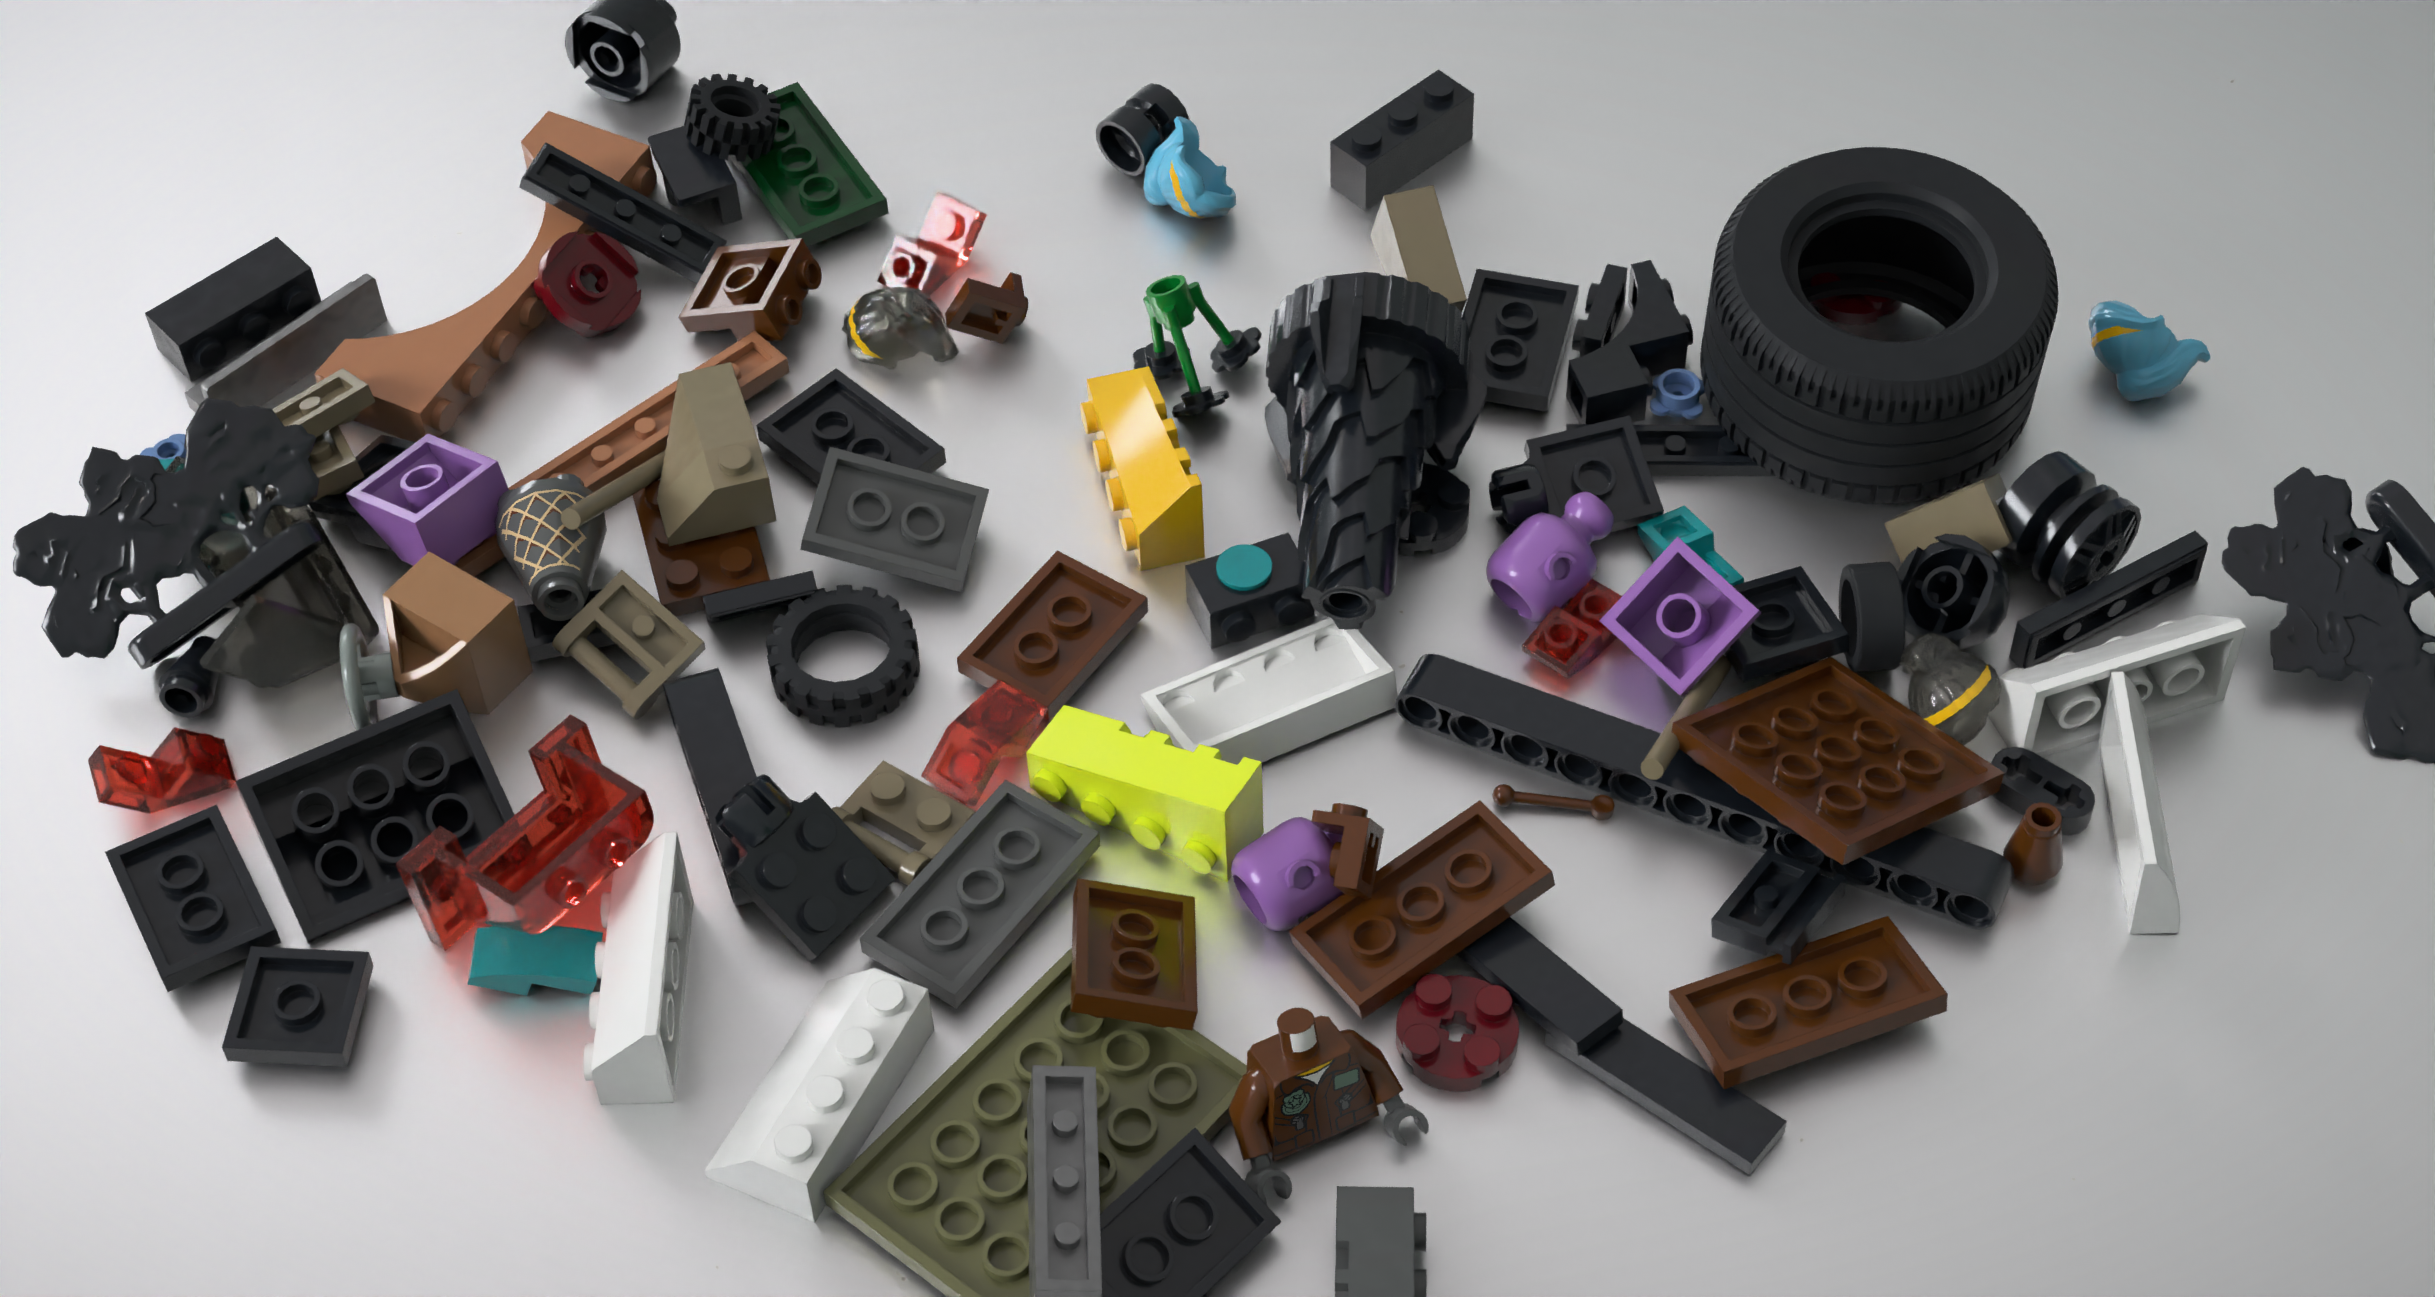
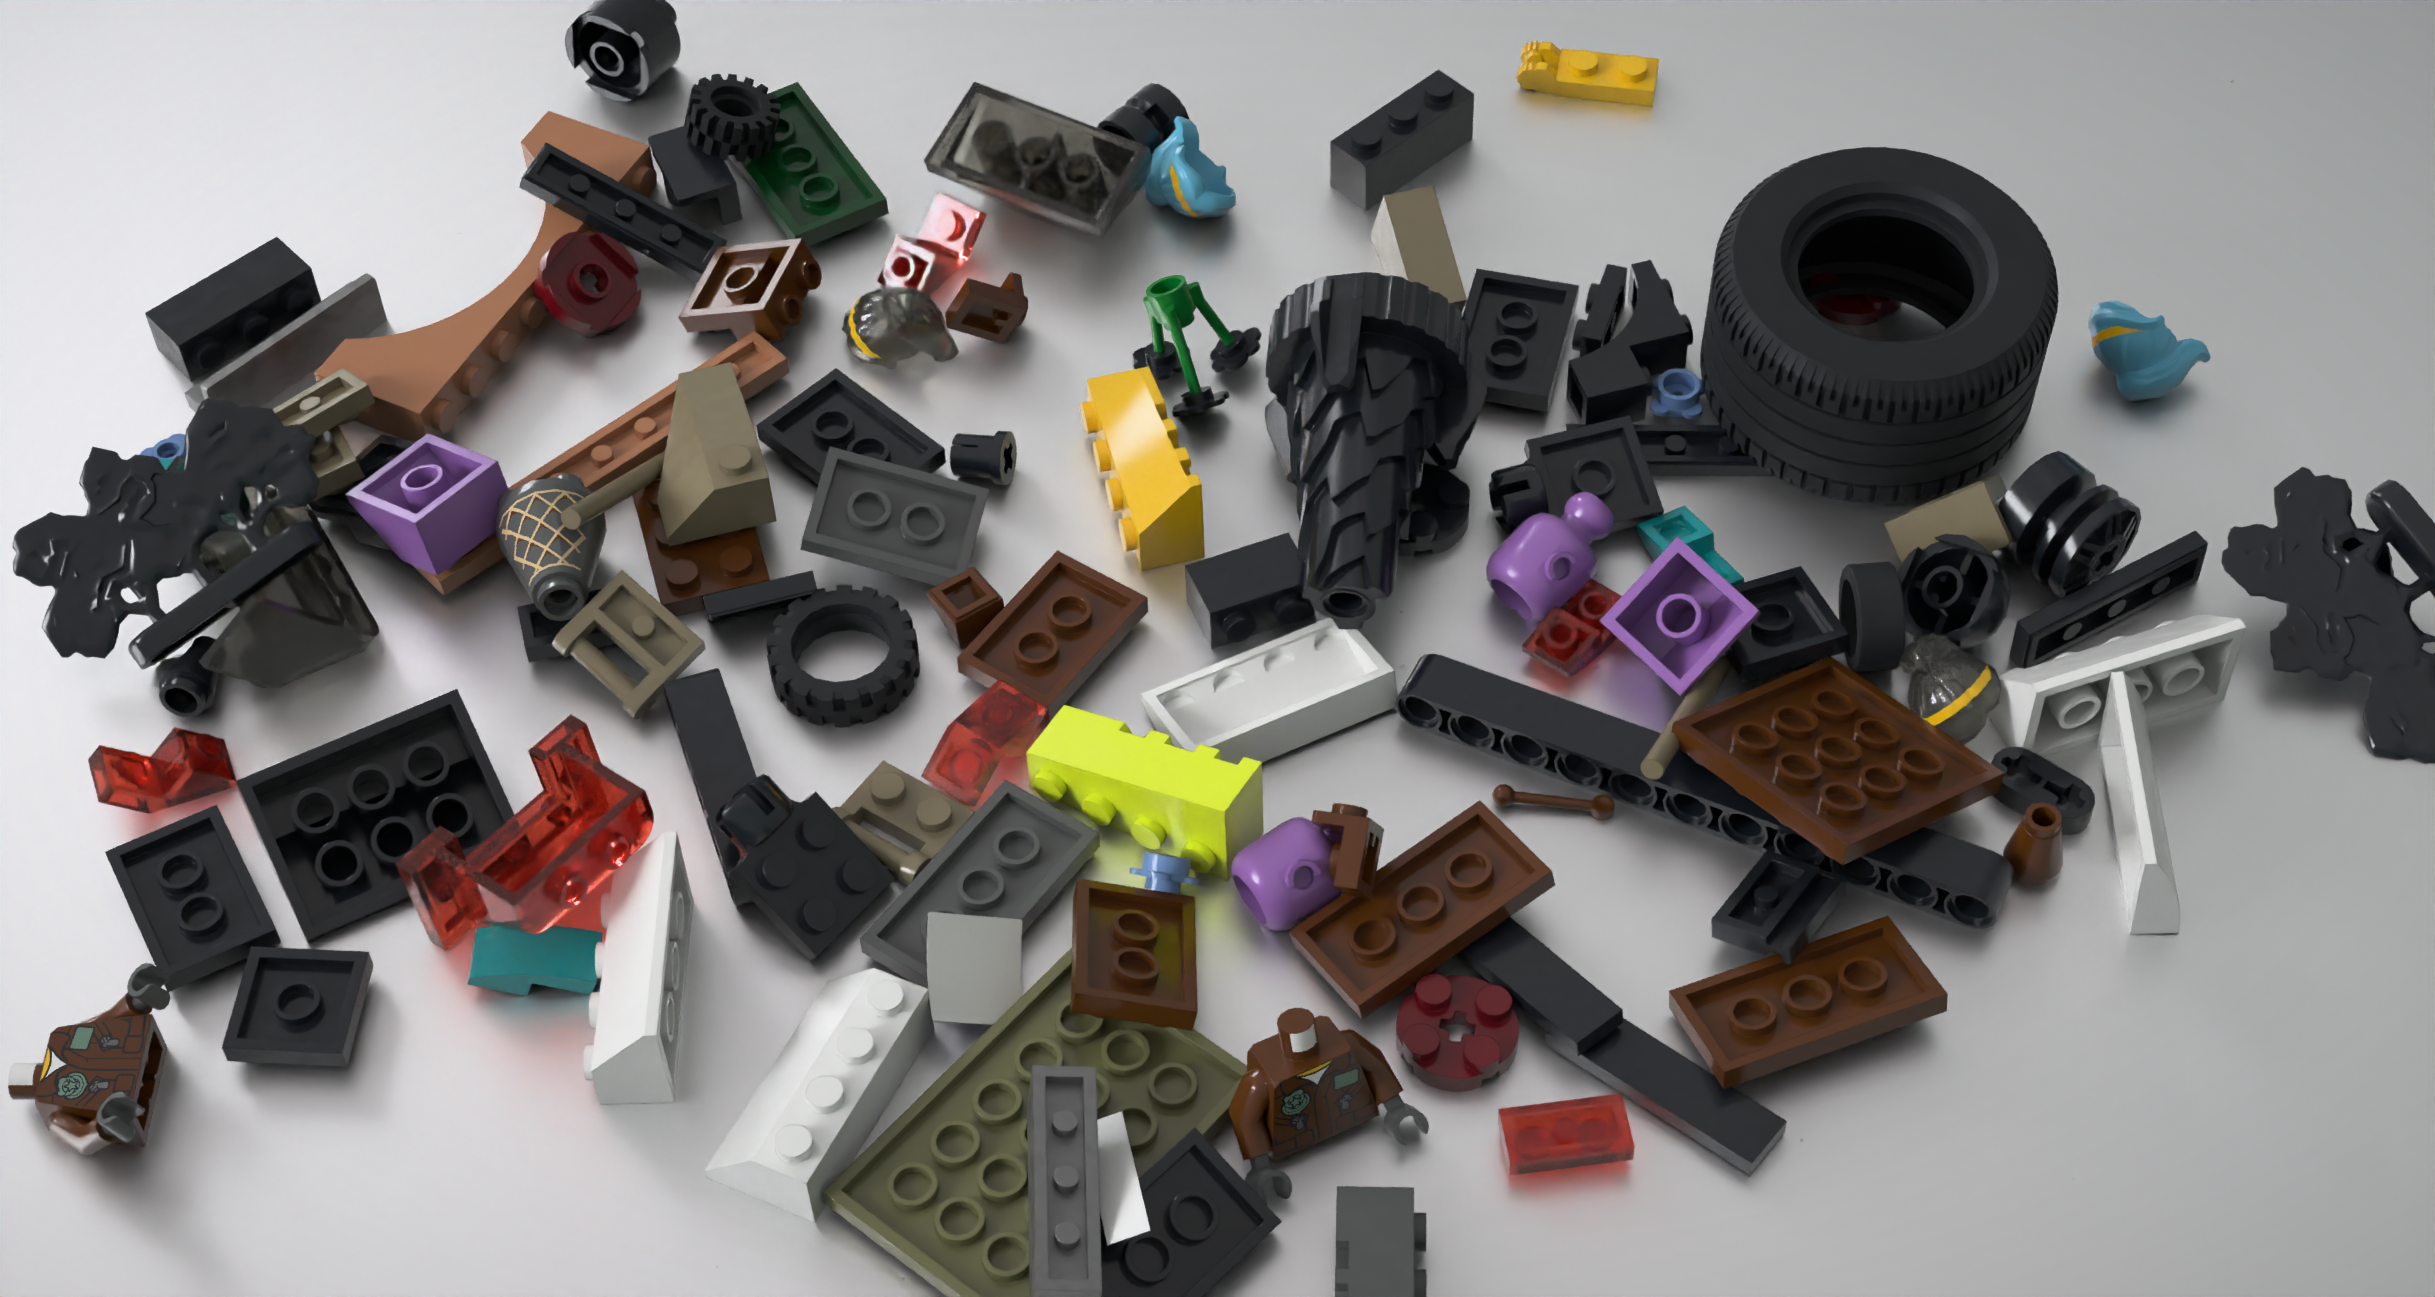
medium nougat piece [339,551,533,731] -> none
teal piece [1216,544,1272,591] -> none
none -> reddish brown torso [8,963,171,1155]
none -> clear smoke windscreen [924,82,1152,239]
none -> reddish brown slope [926,567,1004,650]
none -> white sticker [927,912,1023,1025]
none -> black bush [950,431,1017,485]
none -> white sticker [1097,1111,1151,1246]
none -> medium blue plate [1129,852,1200,894]
none -> clear red plate [1498,1093,1635,1176]
none -> yellow hinge [1516,41,1659,107]

